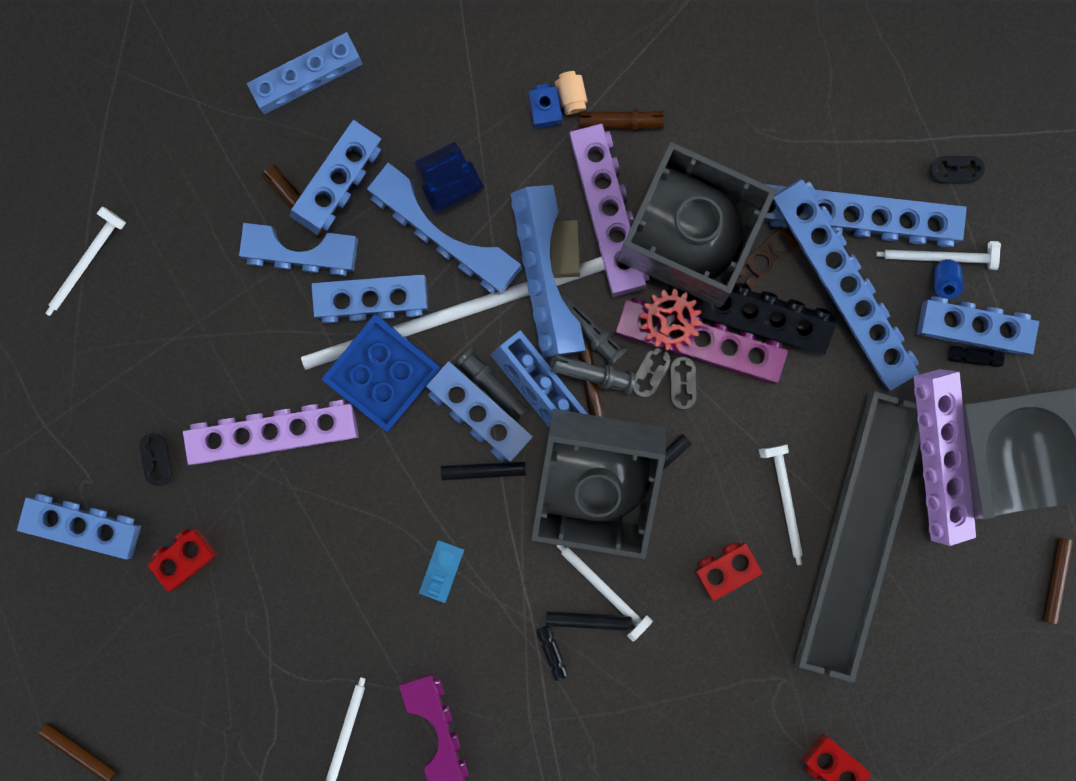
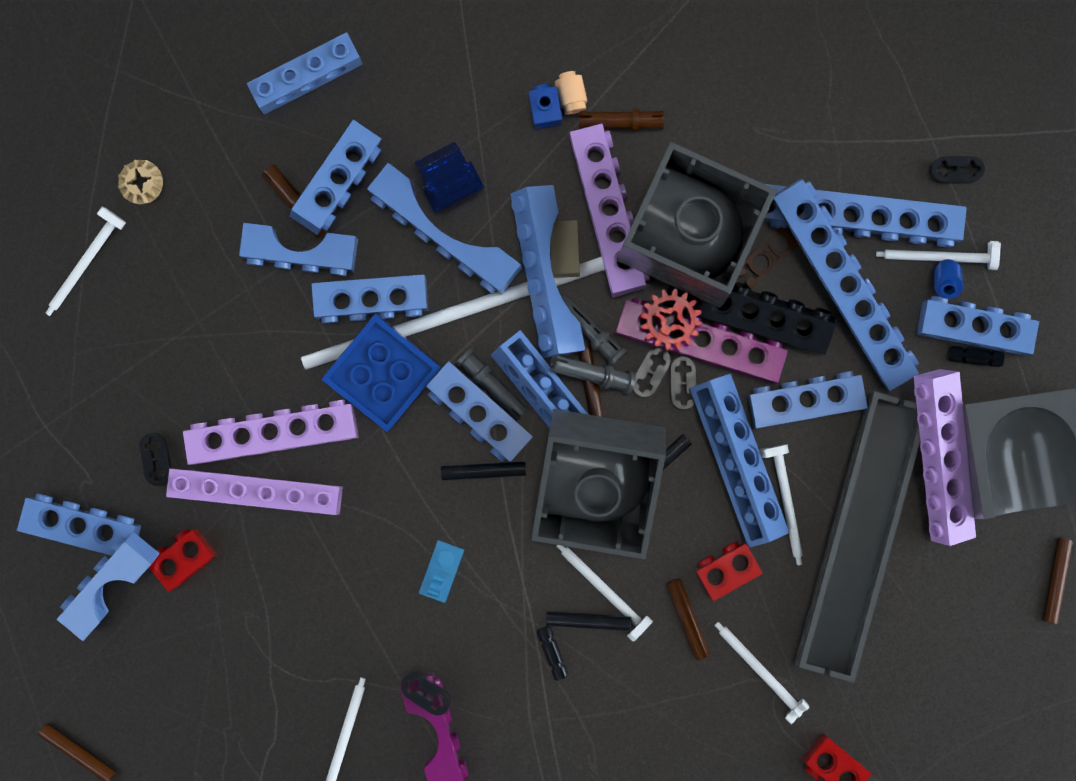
none -> medium blue arch [56,532,160,641]
none -> tan gear [118,160,163,204]
none -> lavender brick [166,469,343,515]
none -> black beam [401,672,451,715]
none -> reddish brown axle [667,579,710,660]
none -> medium blue brick [690,373,789,548]
none -> white piece [714,622,810,724]
none -> medium blue brick [747,371,868,429]

